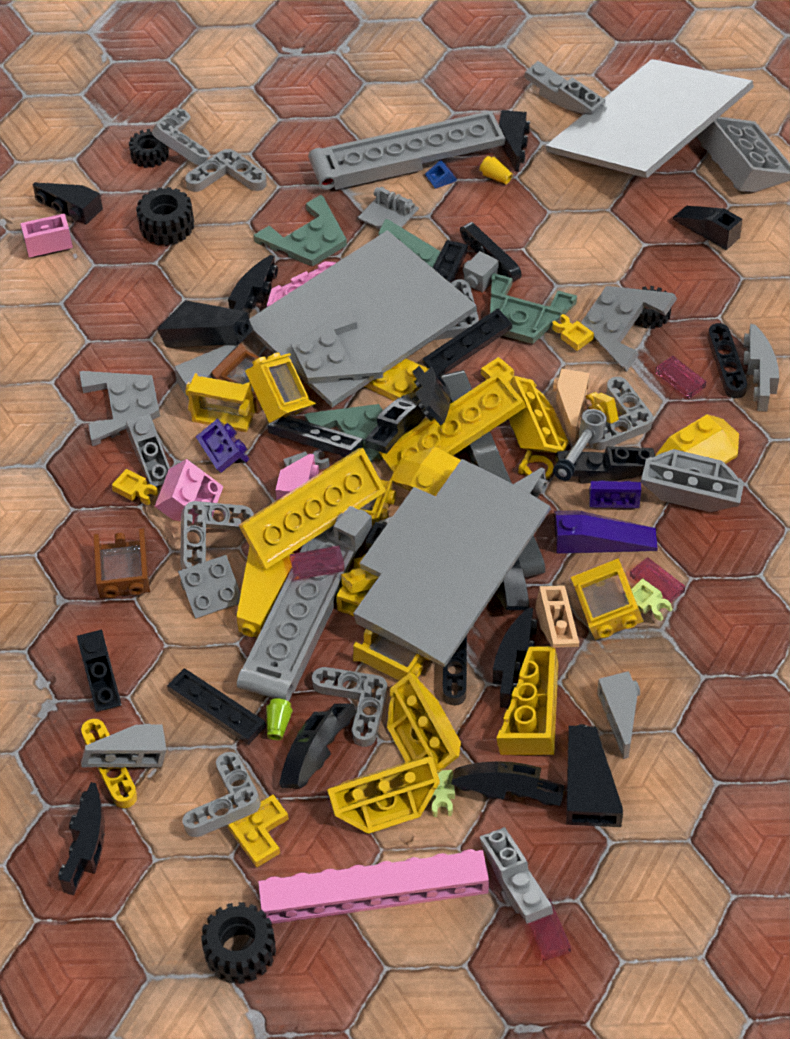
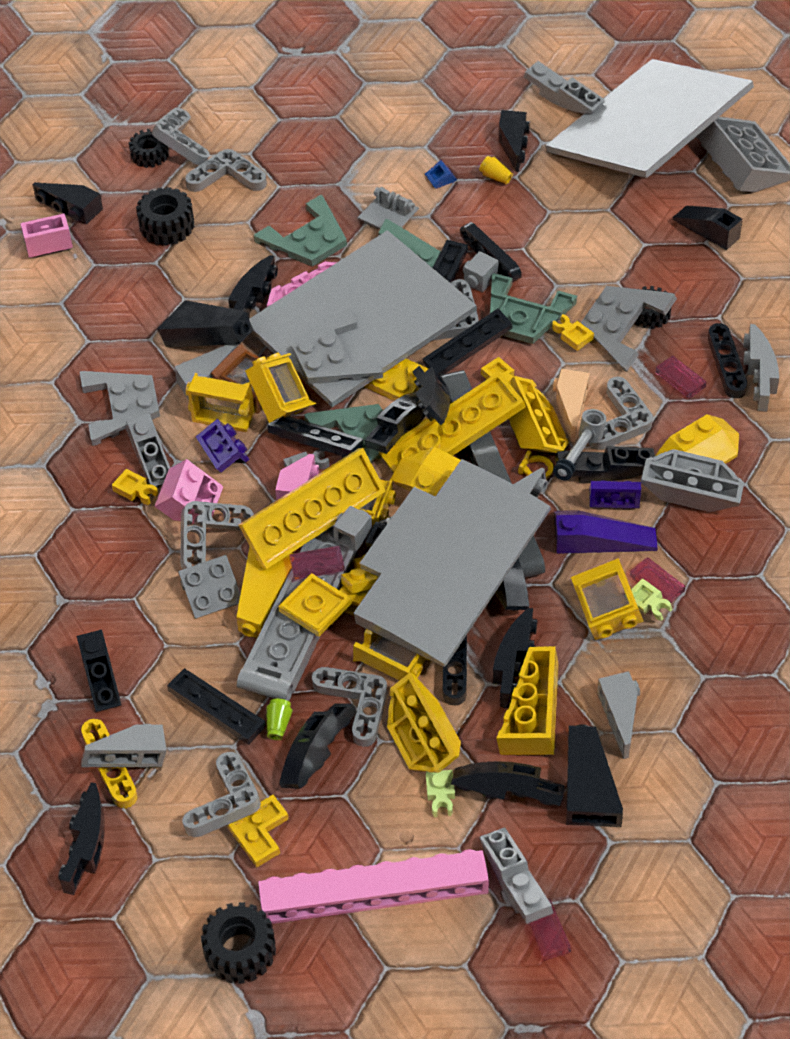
dark orange window [94,528,150,598] -> none
light grey hinge [308,111,505,190] -> none
yellow wedge [327,756,440,834] -> none
light nougat slope [535,586,579,648] -> none
yellow plate [585,392,619,424] -> none
none -> yellow tile [278,573,352,637]

